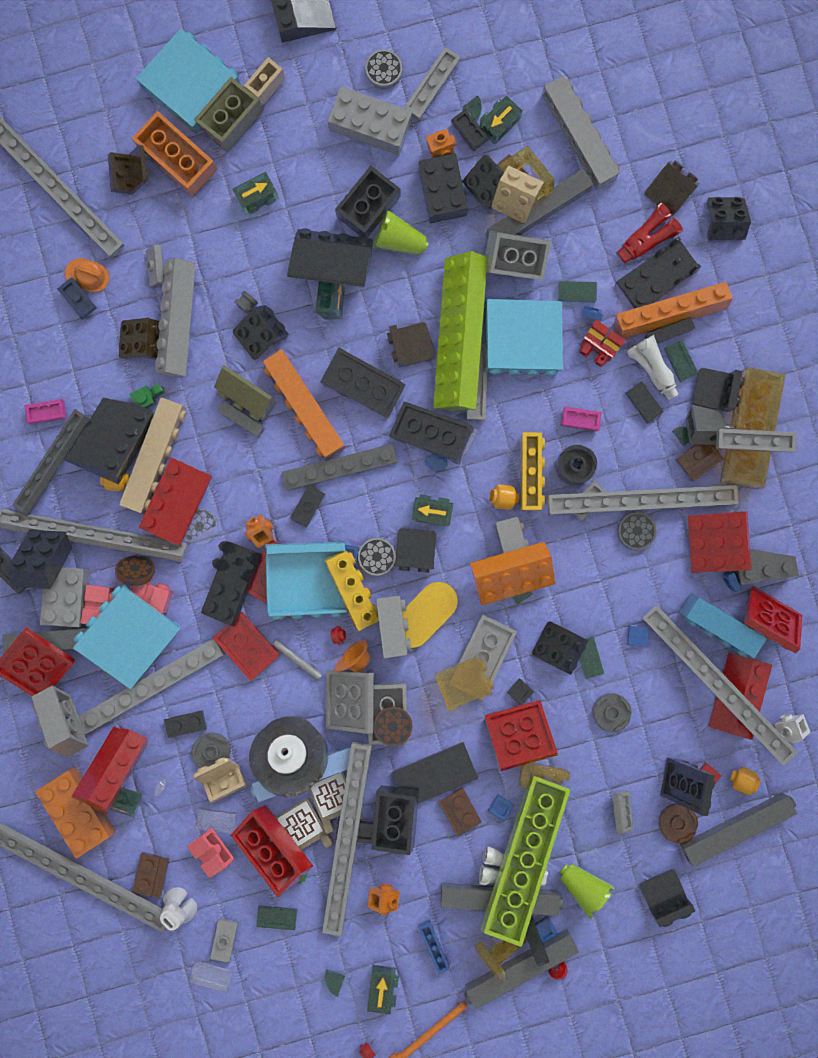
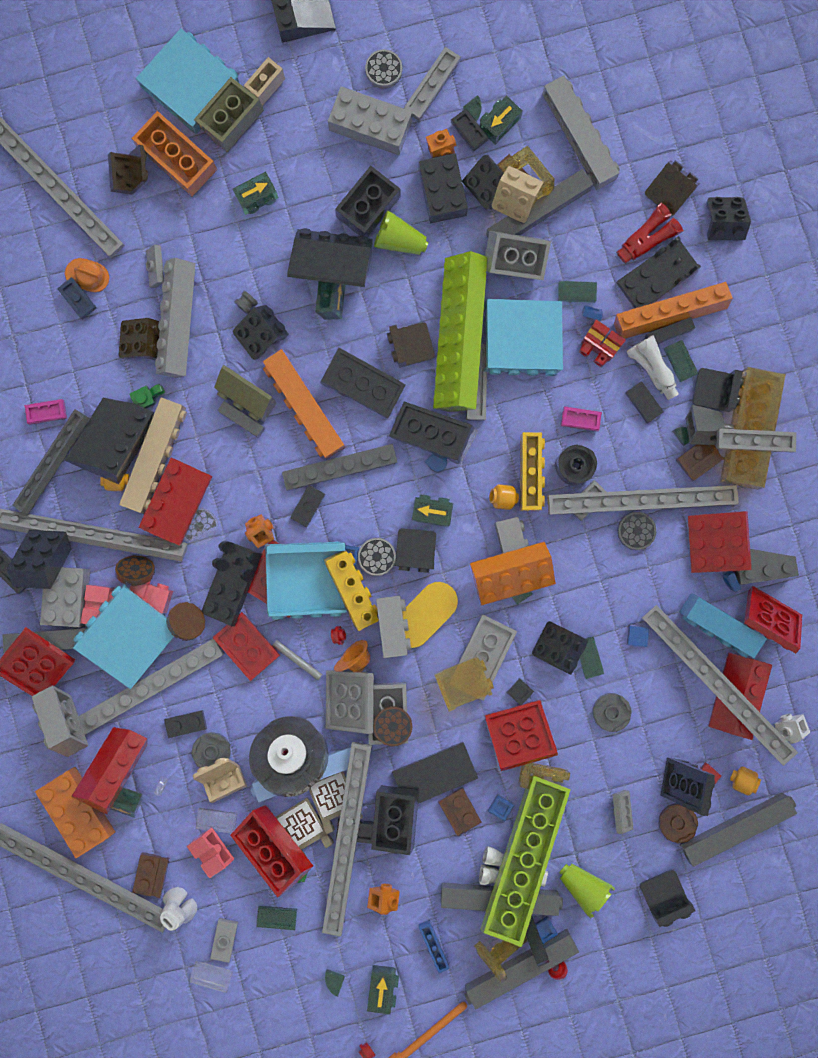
none -> reddish brown tile [166,602,205,641]

